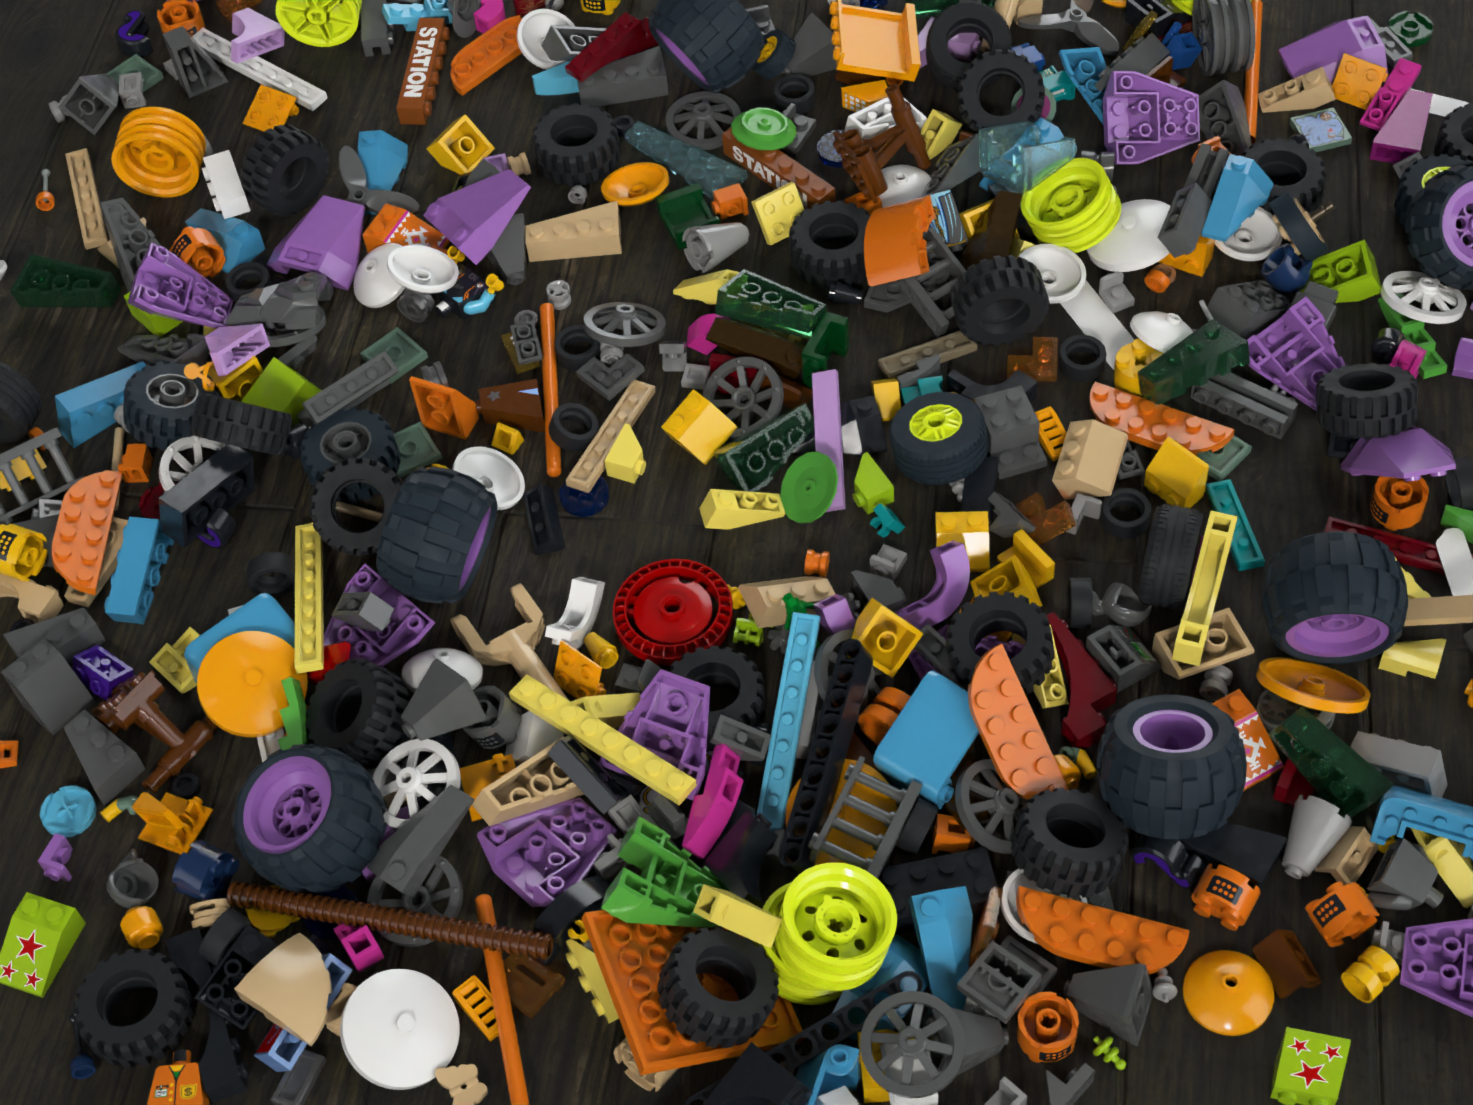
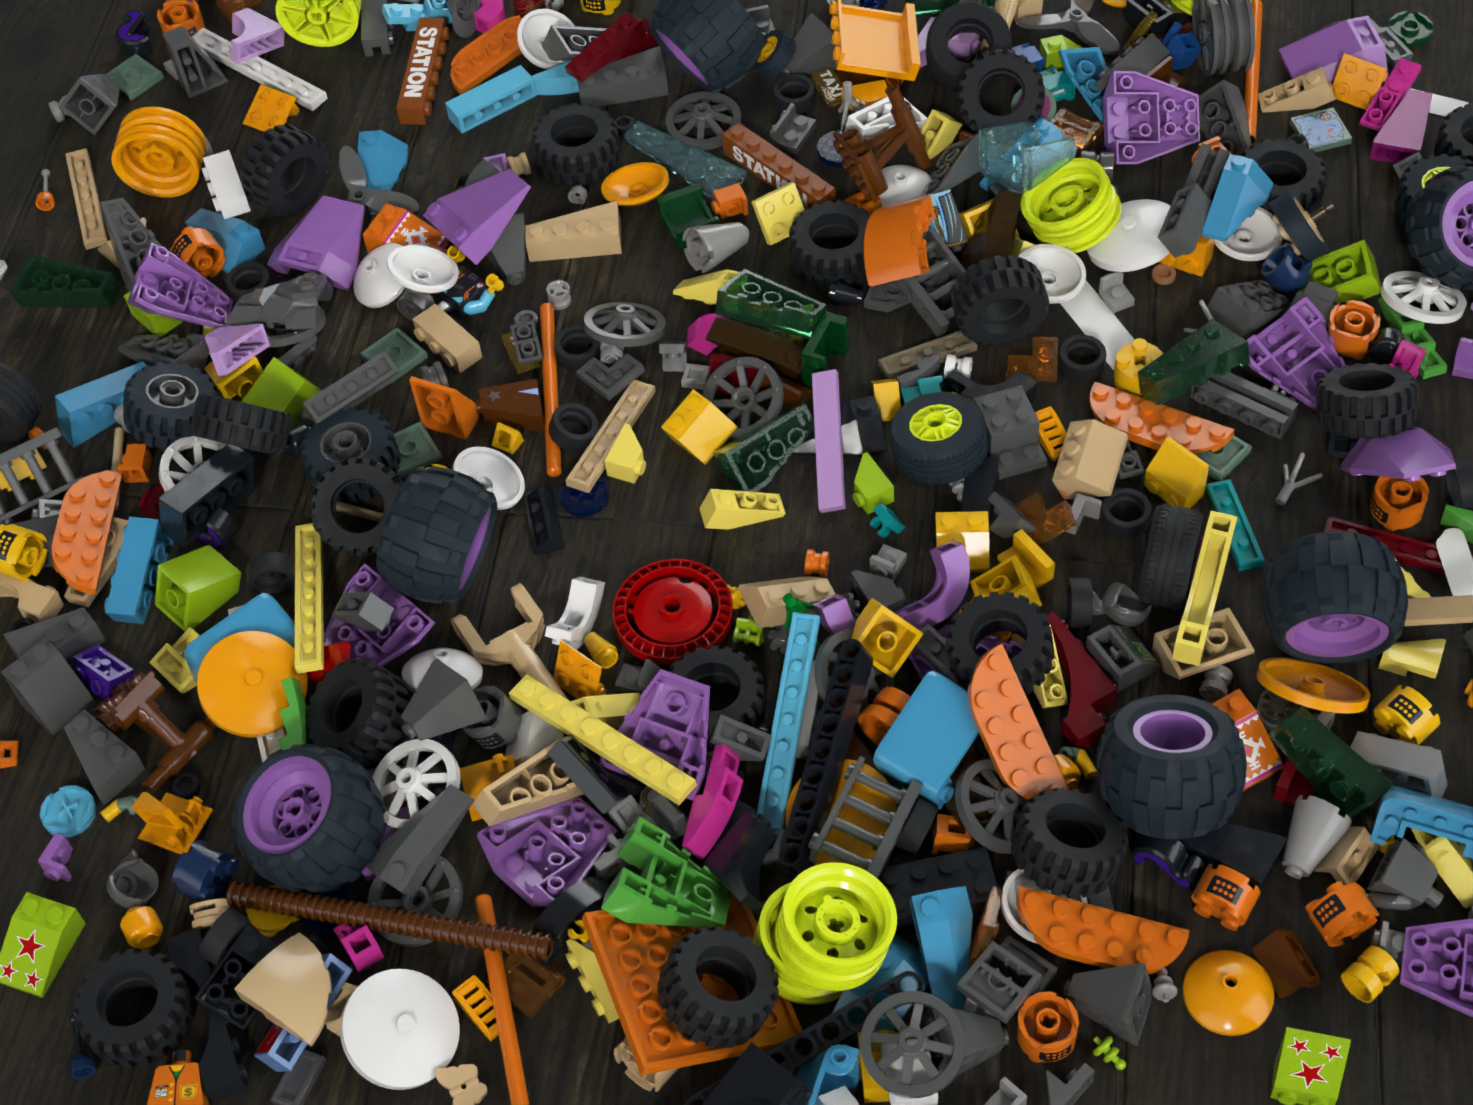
light grey bracket [119,72,146,109] -> none
light orange piece [184,361,215,392] -> none
yellow slope [426,114,495,175] -> none
light yellow slope [693,884,782,948] -> none
bright green piece [731,108,797,150] -> none
bright green piece [780,451,838,524] -> none
white dish [1130,311,1200,359] -> none
orange tile [1144,270,1170,293] -> none
none -> lime slope [154,545,241,632]
none -> tan brick [413,304,483,373]
none -> medium azure brick [445,65,537,133]
none -> clear yellow tile [811,67,843,107]
none -> light grey plant [838,81,862,134]
none -> white wheel [944,354,973,379]
none -> lime slope [1040,35,1082,71]
none -> clear orange plate [1050,107,1104,151]
none -> light grey plant [1275,453,1323,506]
none -> orange brick [1327,300,1380,360]
none -> yellow brick [1373,685,1441,745]

